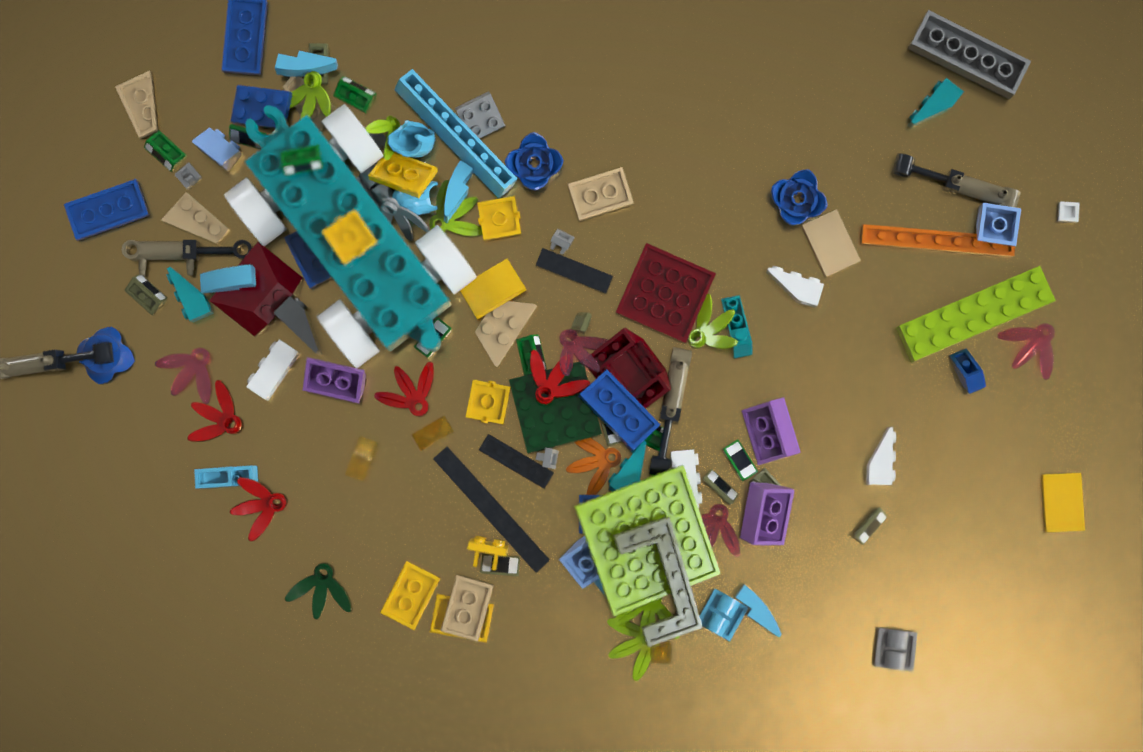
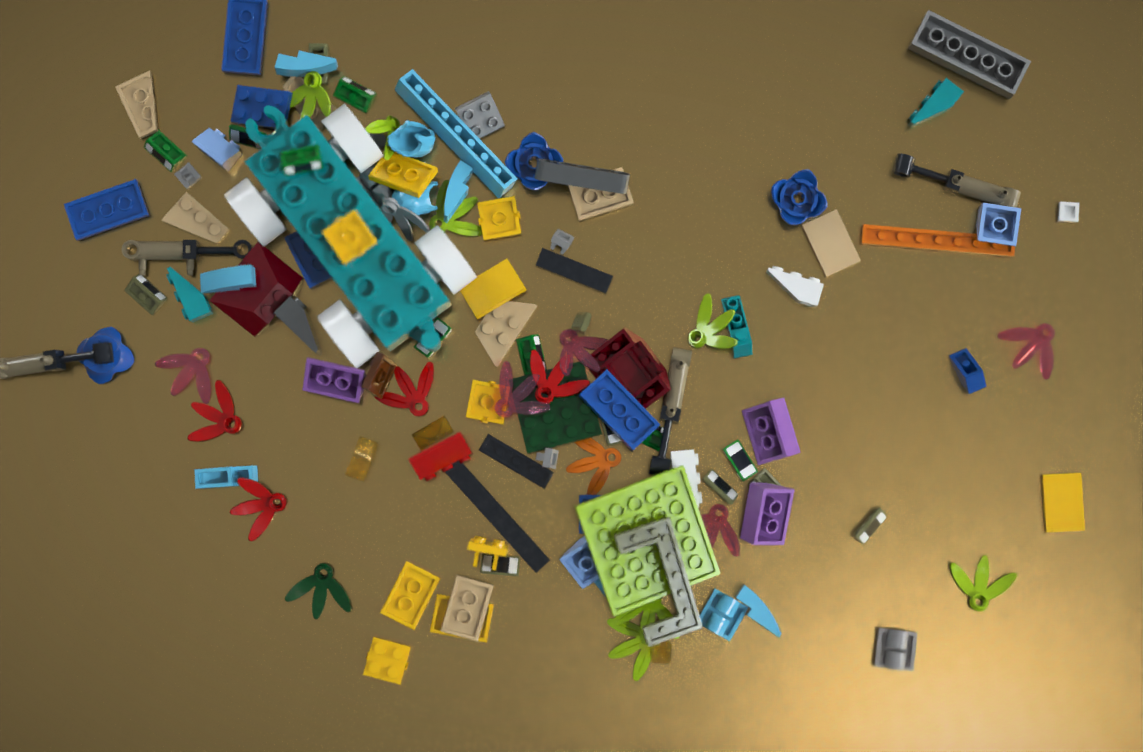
white brick [247,339,300,401] -> none
teal slope [608,441,647,492] -> none
dark red plate [615,243,716,343] -> none
white slope [866,427,896,485] -> none
lime brick [896,266,1056,363] -> none
none -> reddish brown plate [362,352,397,399]
none -> yellow plate [363,637,411,685]
none -> red slope [408,432,473,482]
none -> clear pink plant [495,361,550,418]
none -> dark grey beam [534,159,630,194]
none -> lime plant [950,555,1017,612]

